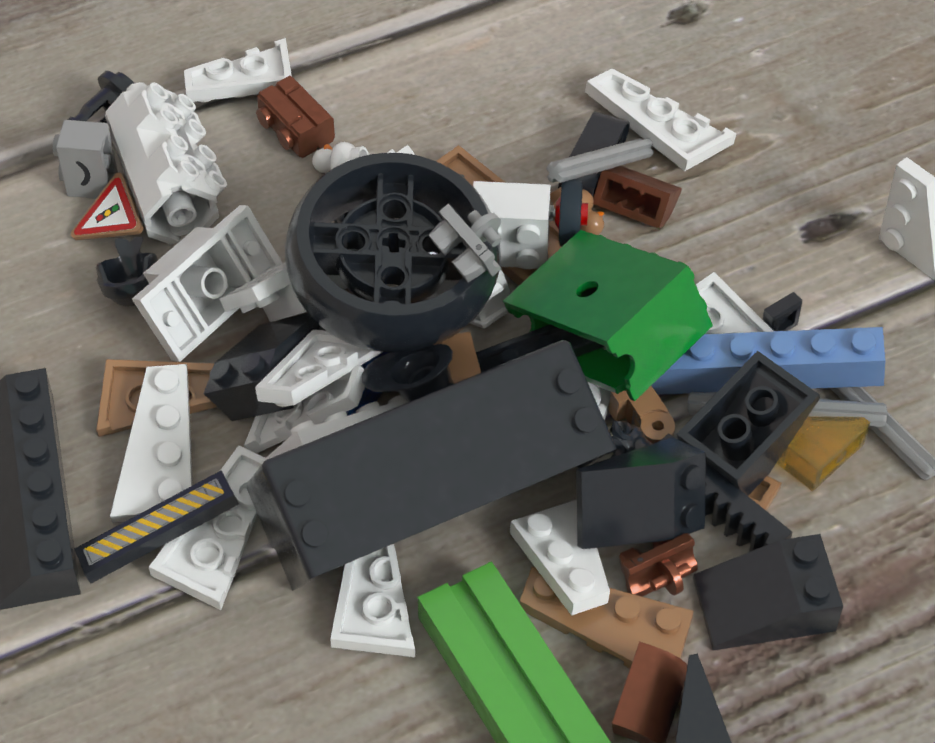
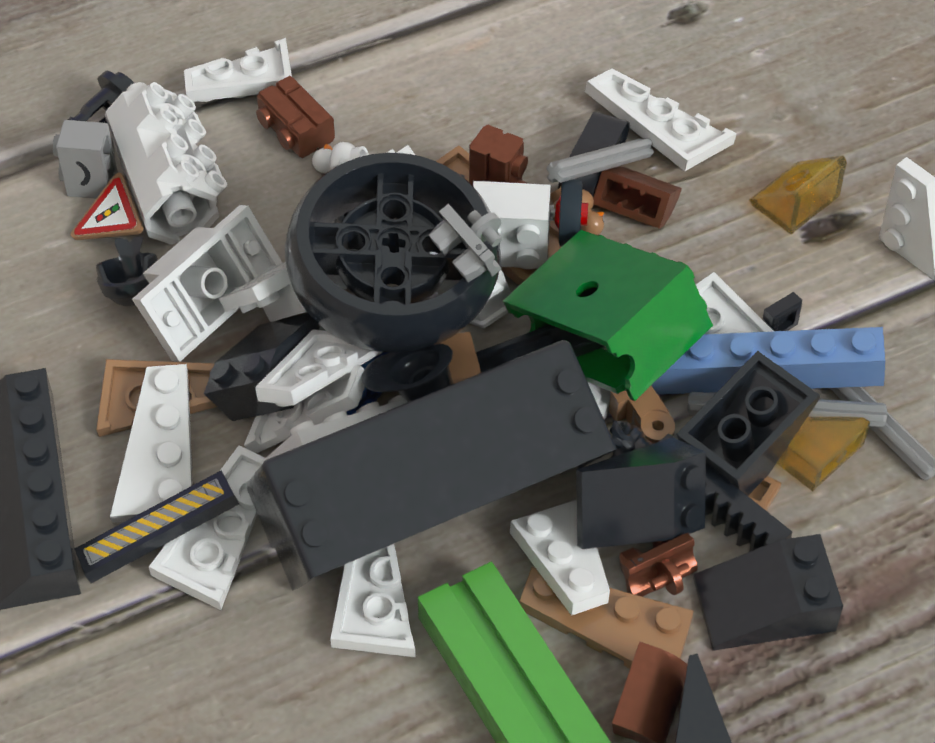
none -> copper brick [469,125,528,186]
none -> clear yellow slope [749,155,847,234]

